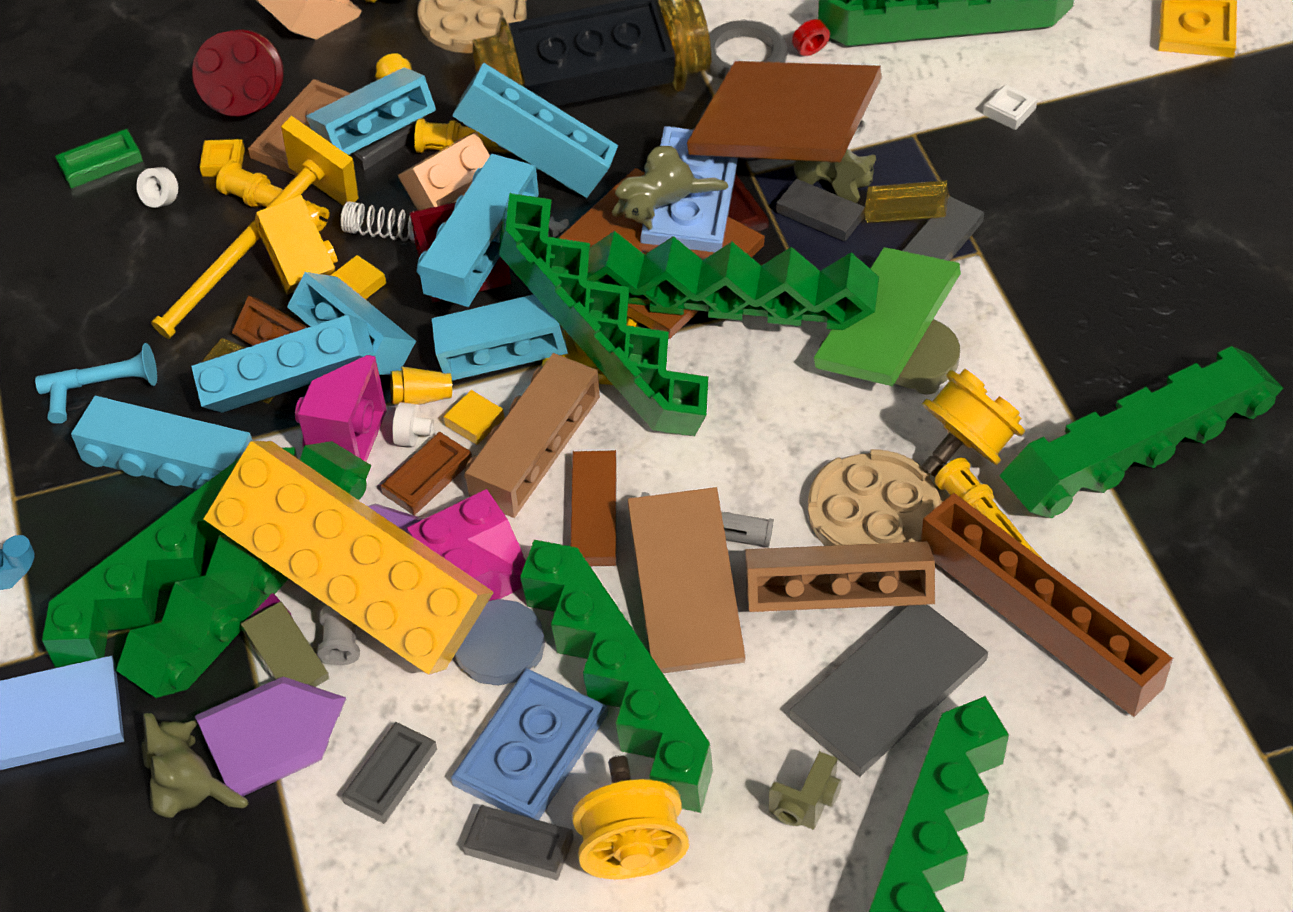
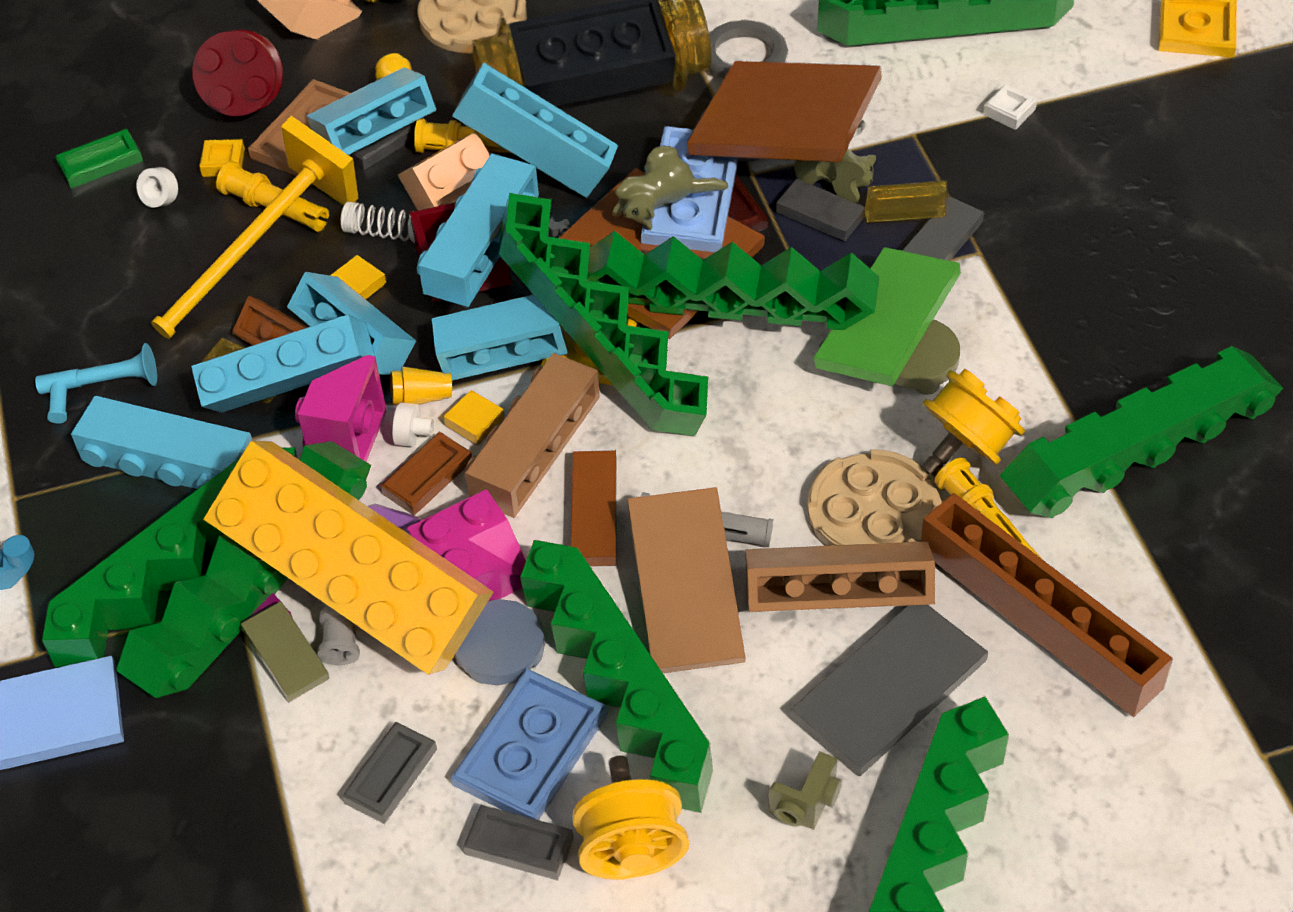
olive animal [142,713,249,818] -> none
medium lavender tile [195,676,346,796] -> none
yellow brick [254,195,337,295] -> none
red tile [791,19,830,56] -> none

